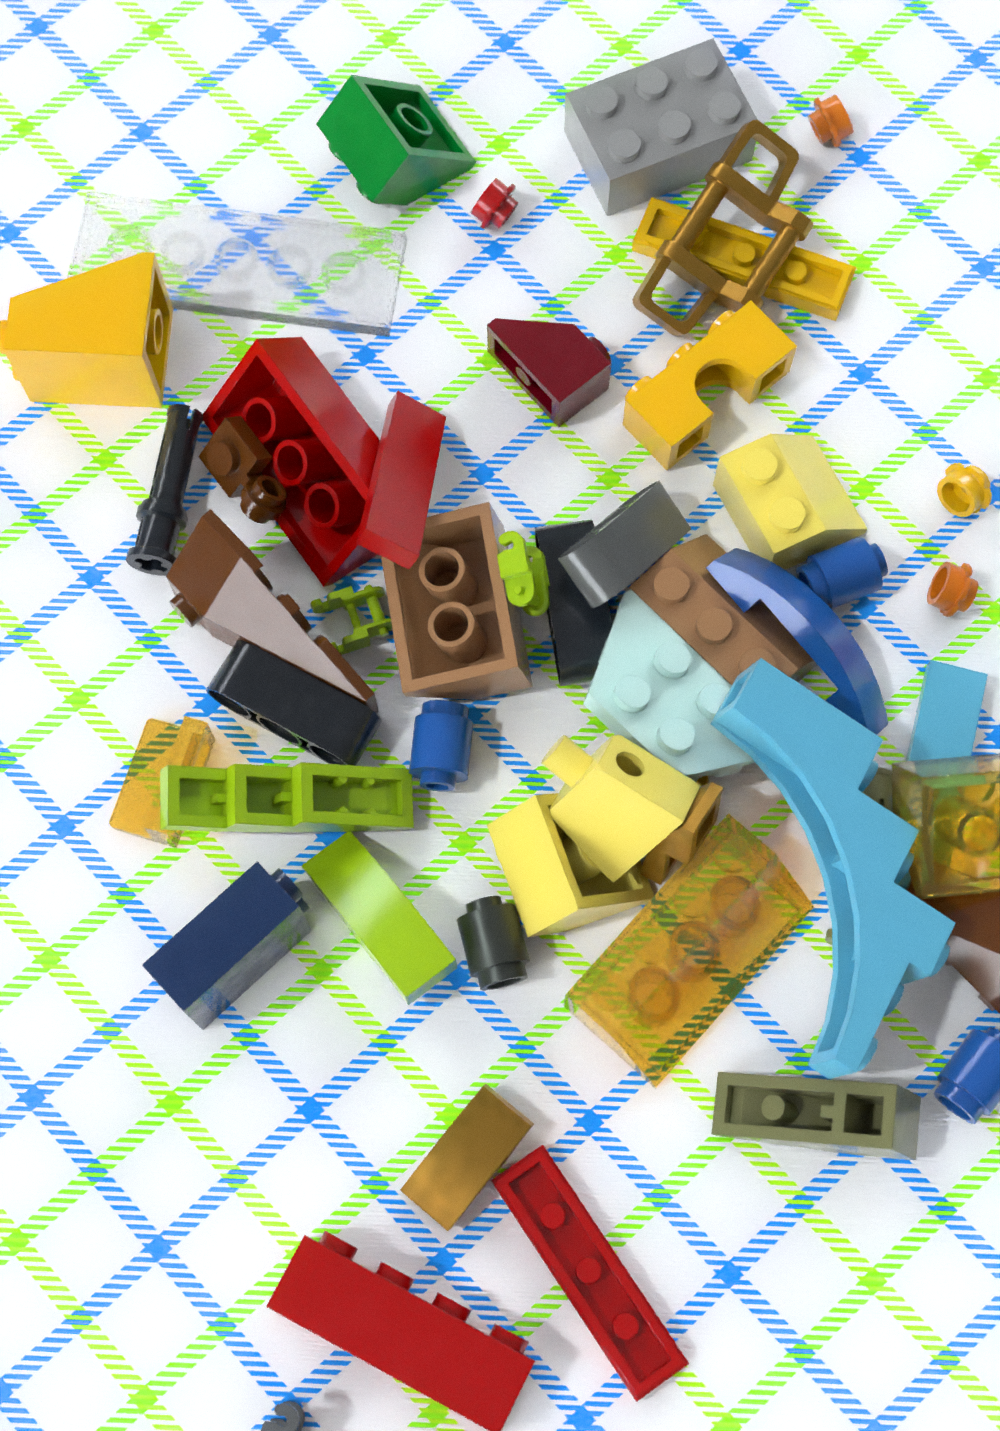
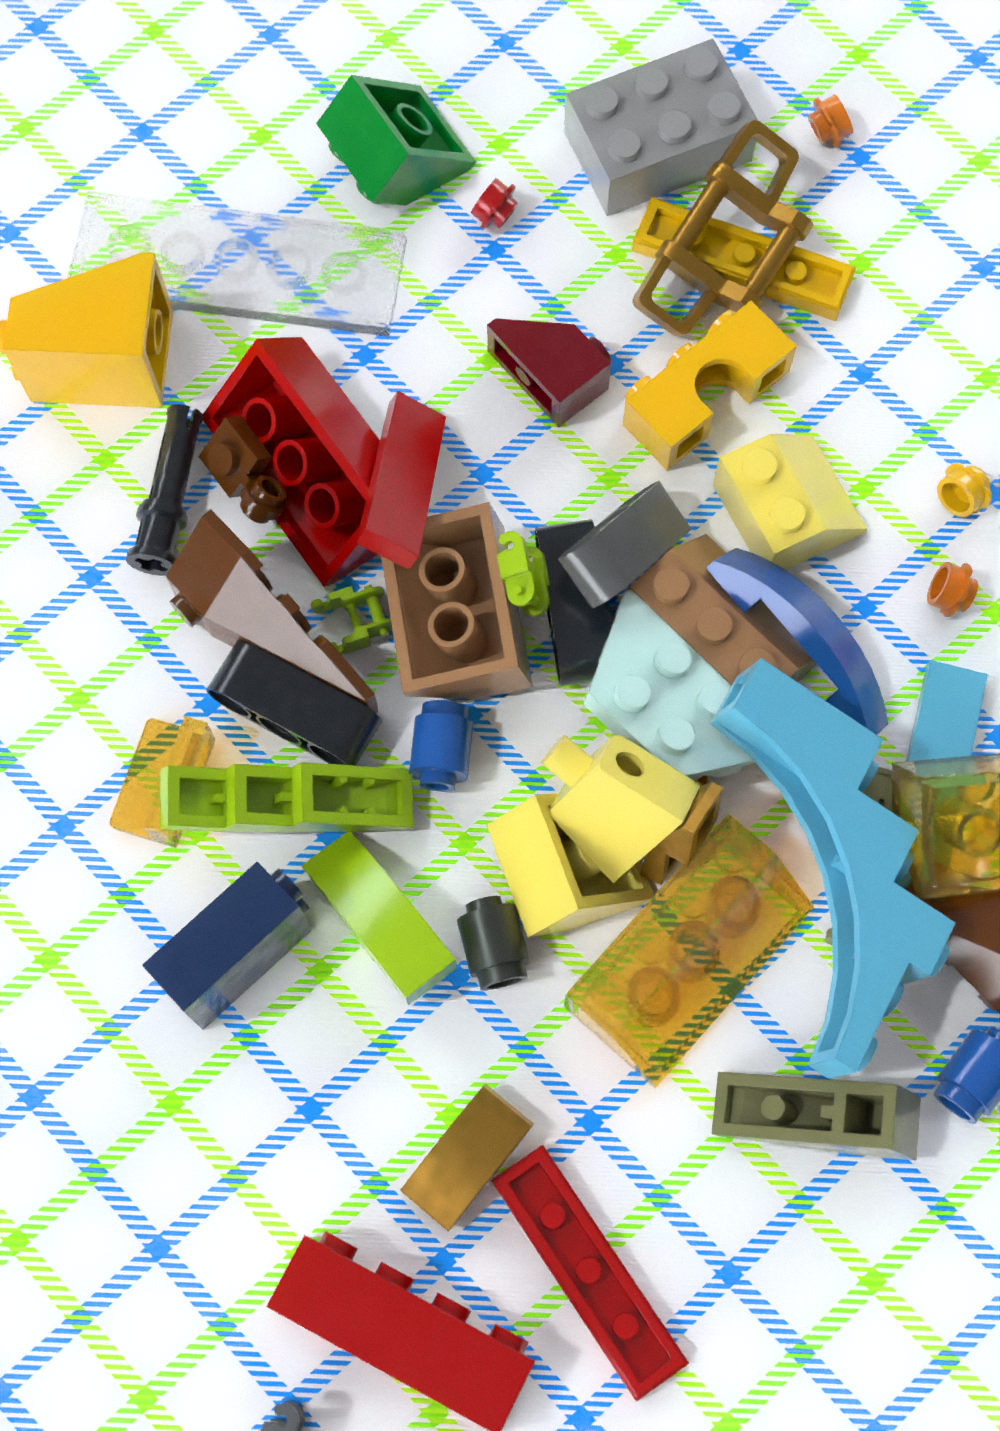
blue brick [796,536,888,609] -> none

